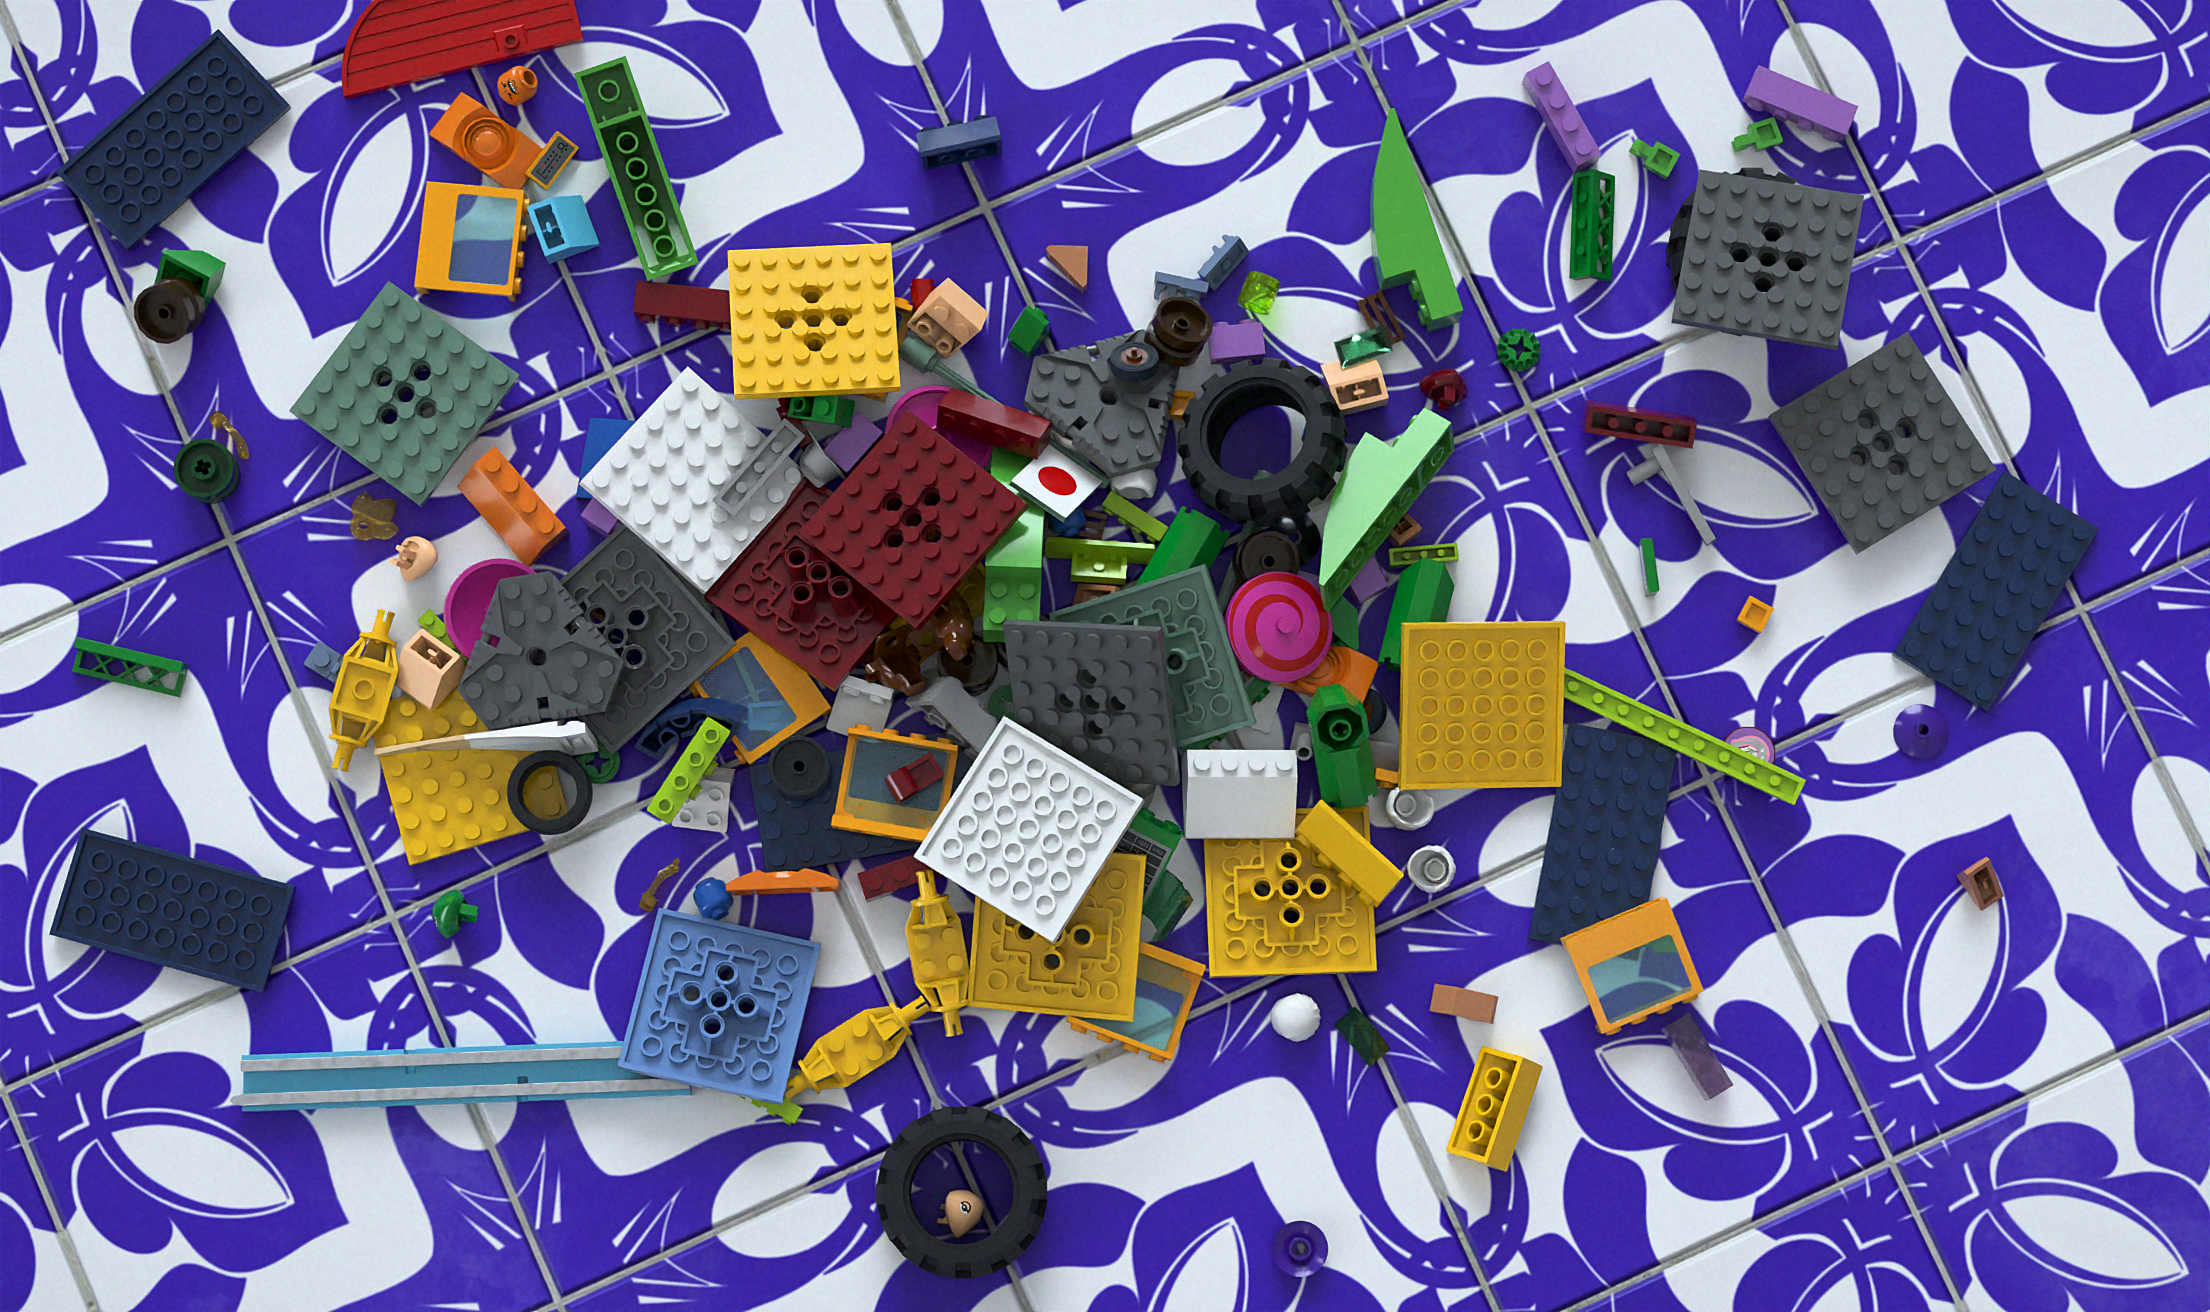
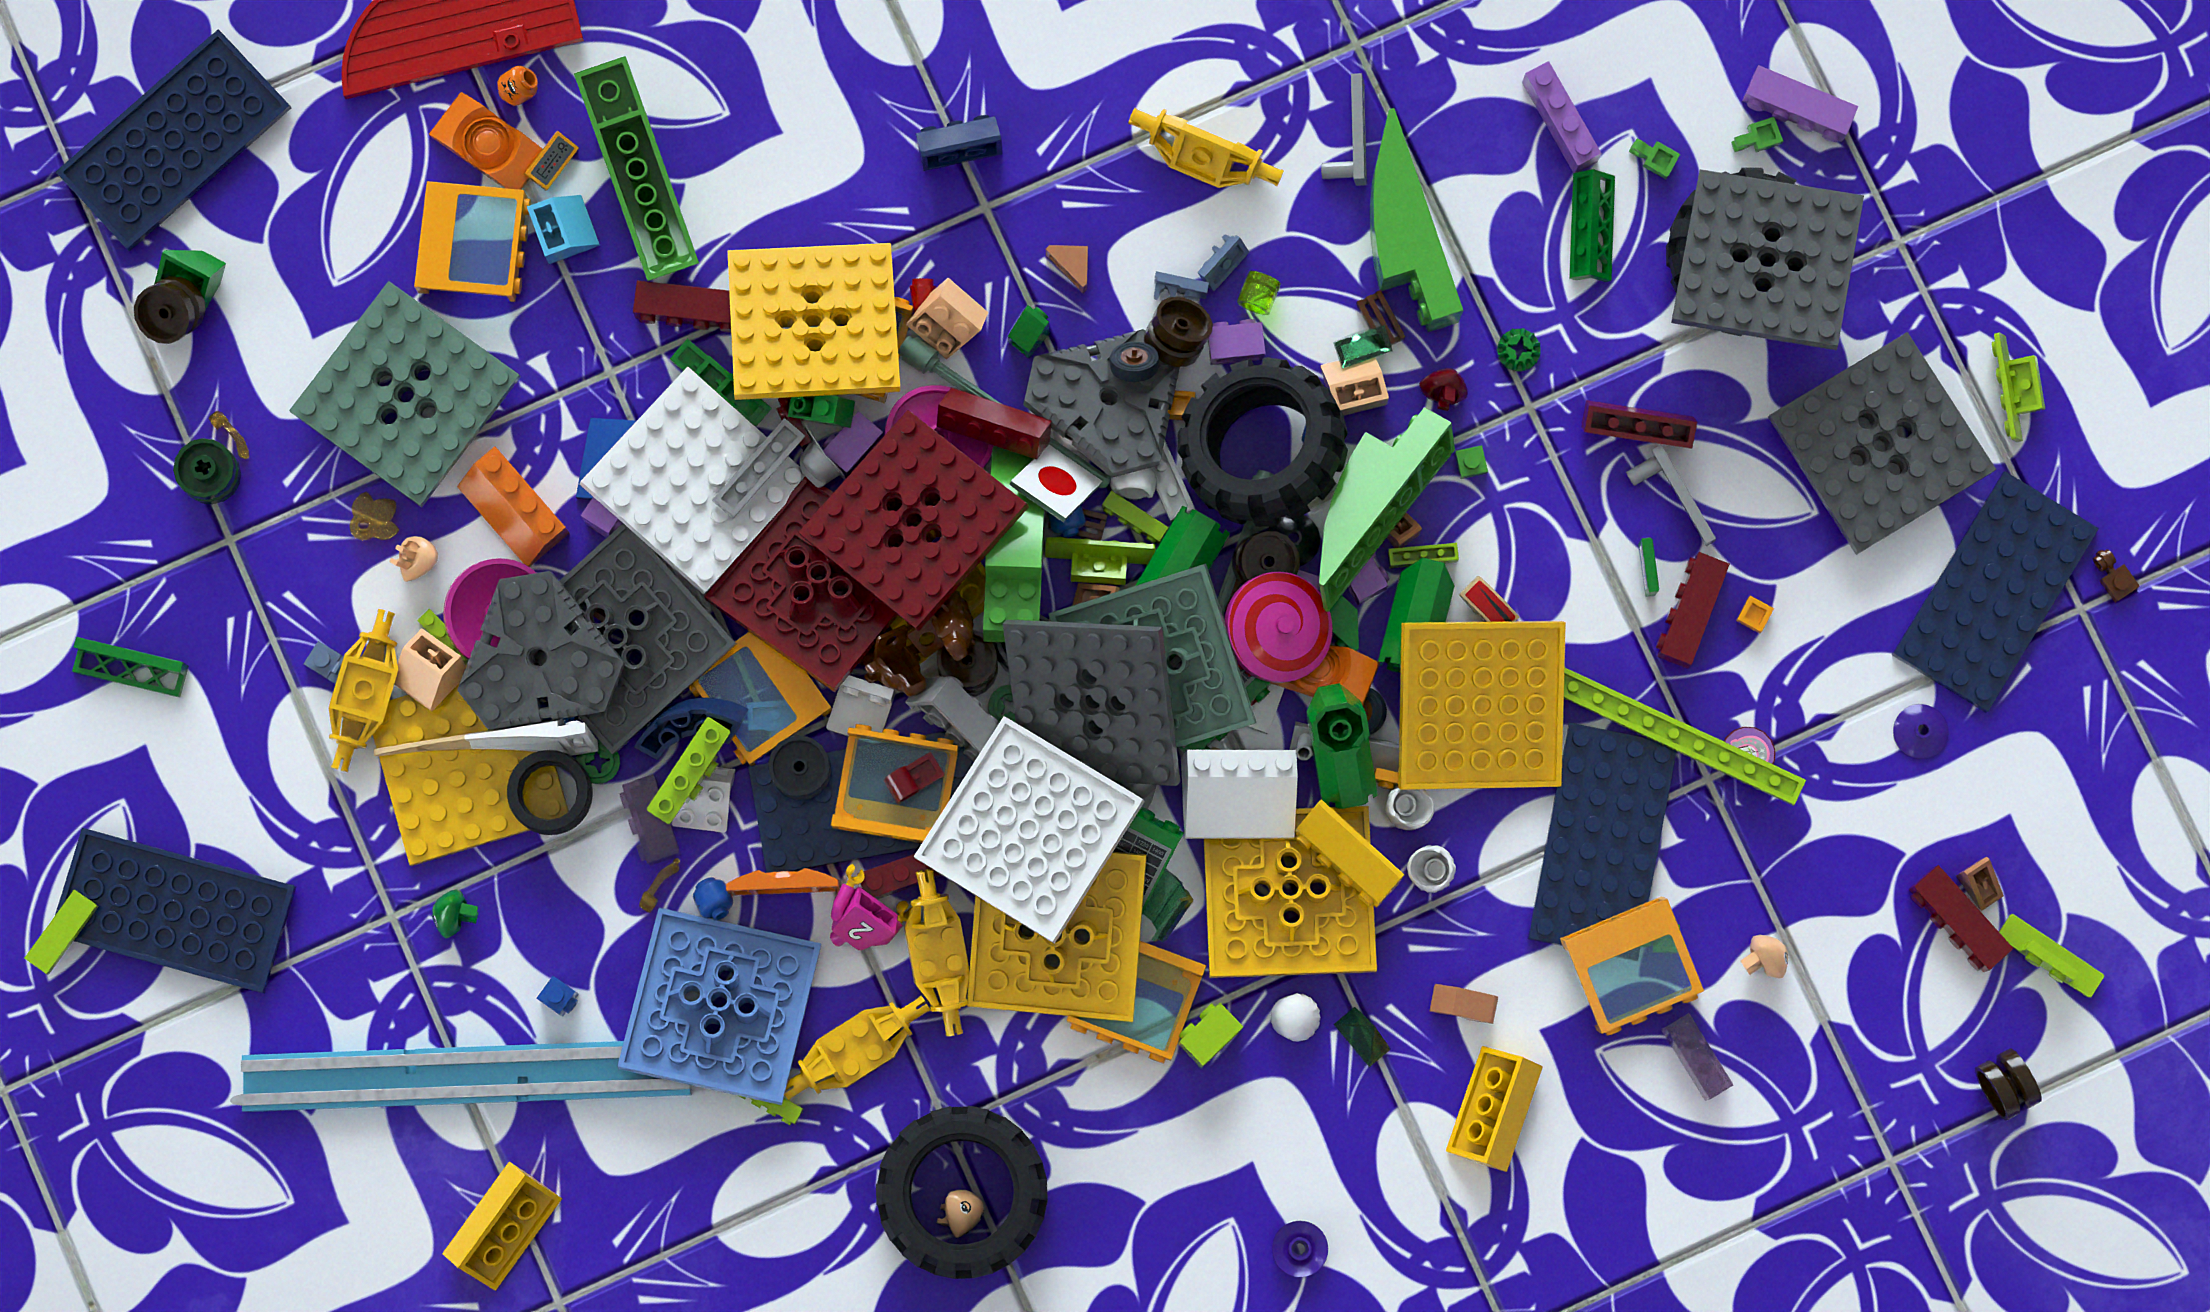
none -> lime tile [24,890,99,975]
none -> yellow slope [442,1162,562,1291]
none -> blue brick [536,976,579,1016]
none -> clear purple brick [619,774,681,866]
none -> green slope [669,338,772,427]
none -> dark pink torso [830,864,912,951]
none -> yellow plate [1128,108,1284,188]
none -> white tile [1151,441,1195,522]
none -> lime brick [1178,1003,1243,1069]
none -> light grey piece [1321,73,1367,186]
none -> bright green plate [1455,445,1488,479]
none -> red slope [1459,576,1519,622]
none -> dark red brick [1655,552,1730,669]
none -> light nougat piece [1741,935,1788,978]
none -> dark red brick [1909,865,2014,972]
none -> dark brown wheel [1975,1048,2042,1121]
none -> lime bracket [1992,332,2045,442]
none -> lime bracket [1999,914,2104,998]
none -> reddish brown plate [2093,549,2140,603]

